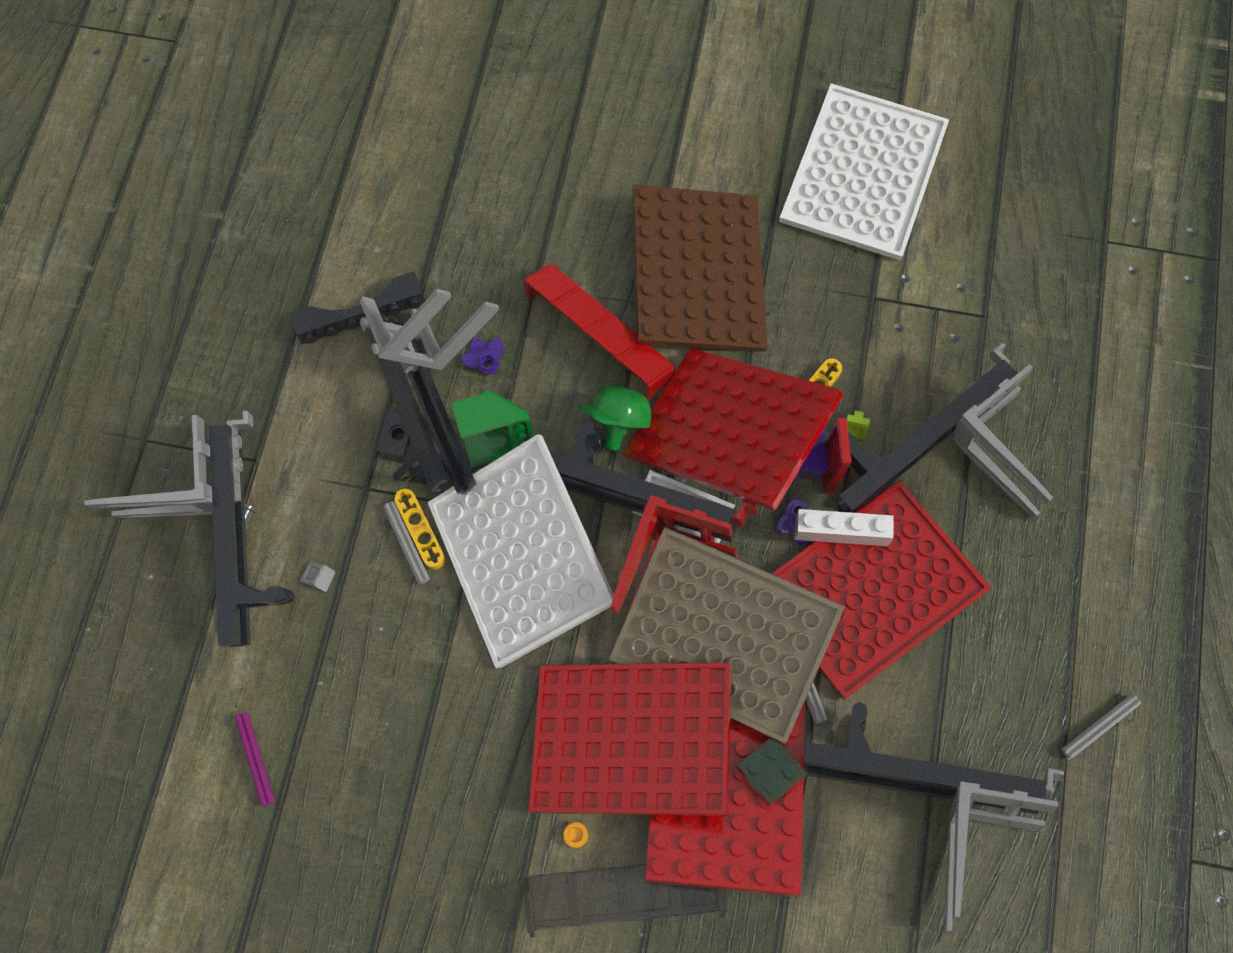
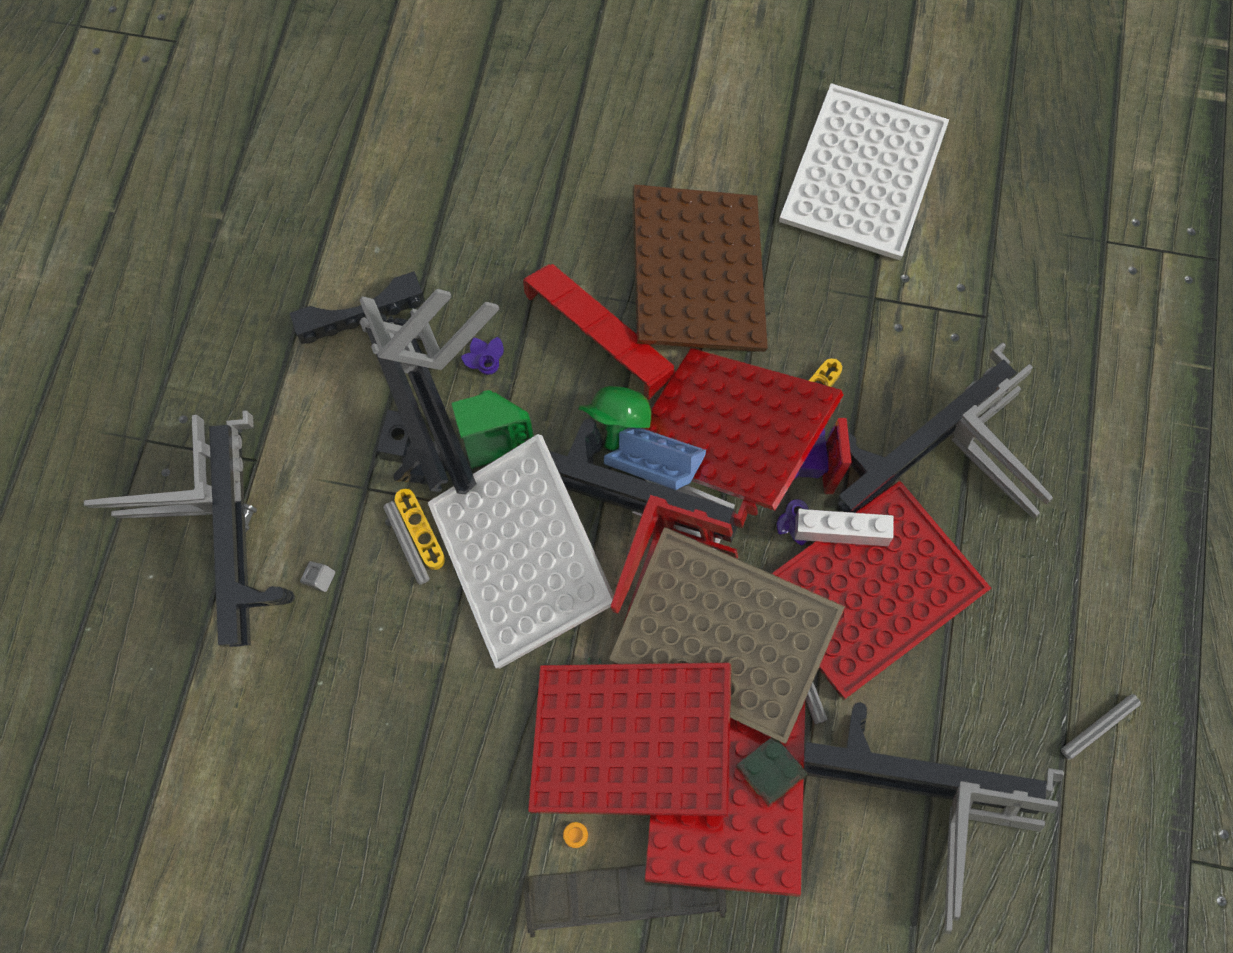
magenta axle [235,712,275,807] -> none
lime tile [847,411,870,440] -> none
none -> medium blue slope [604,428,706,490]

